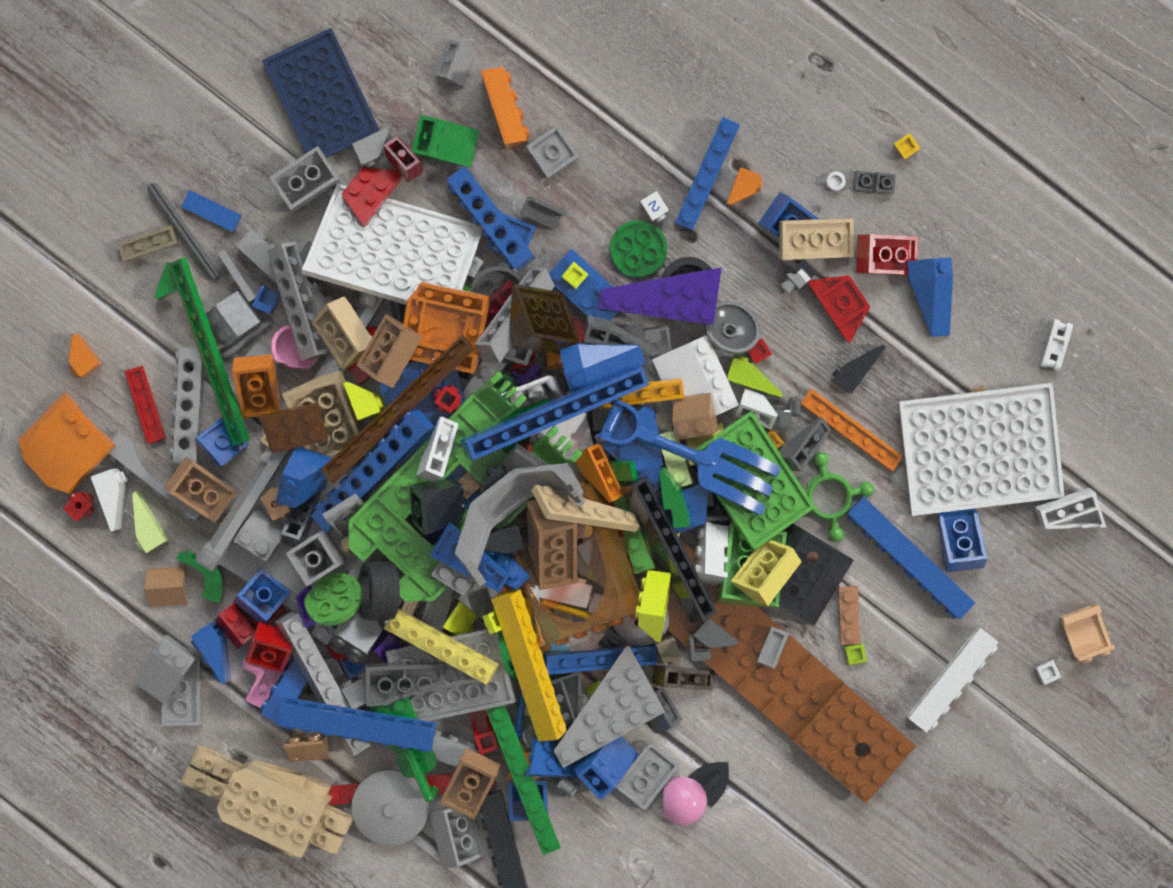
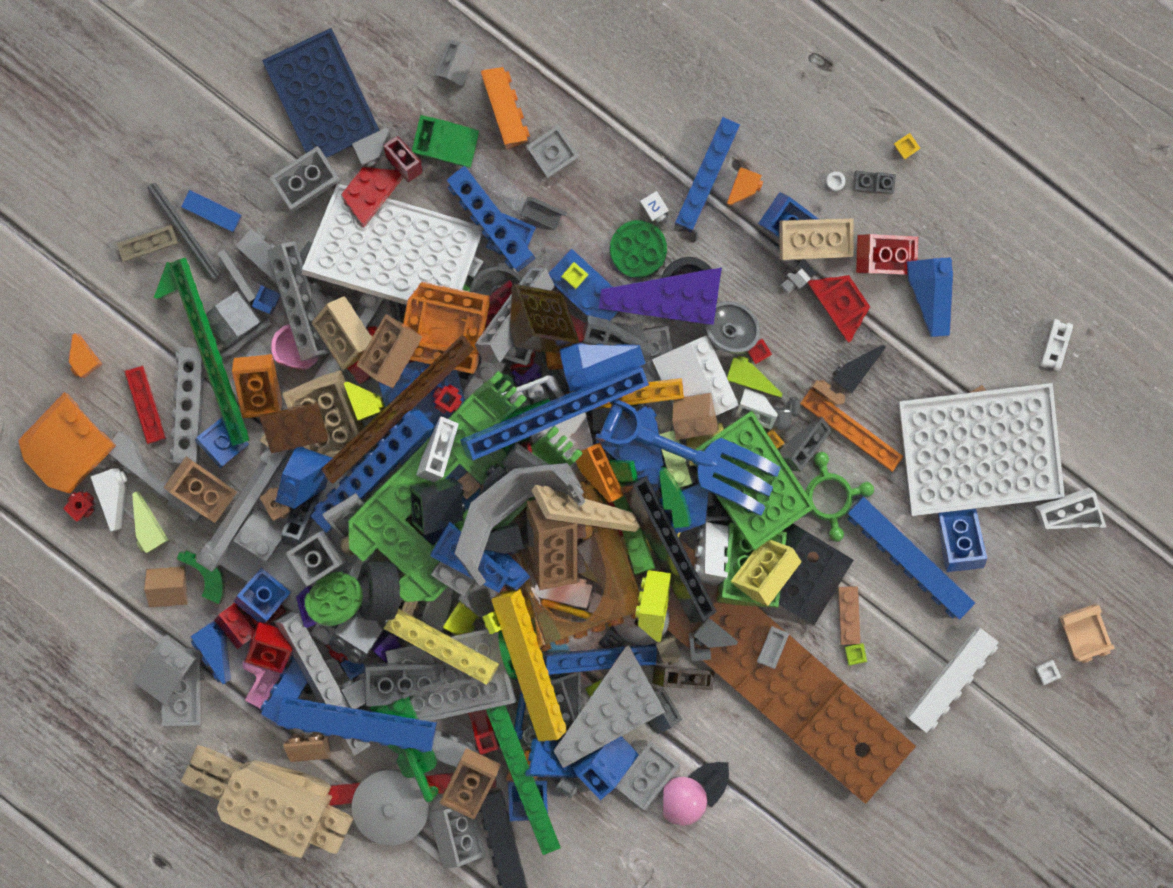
none -> medium nougat plate [810,380,845,405]

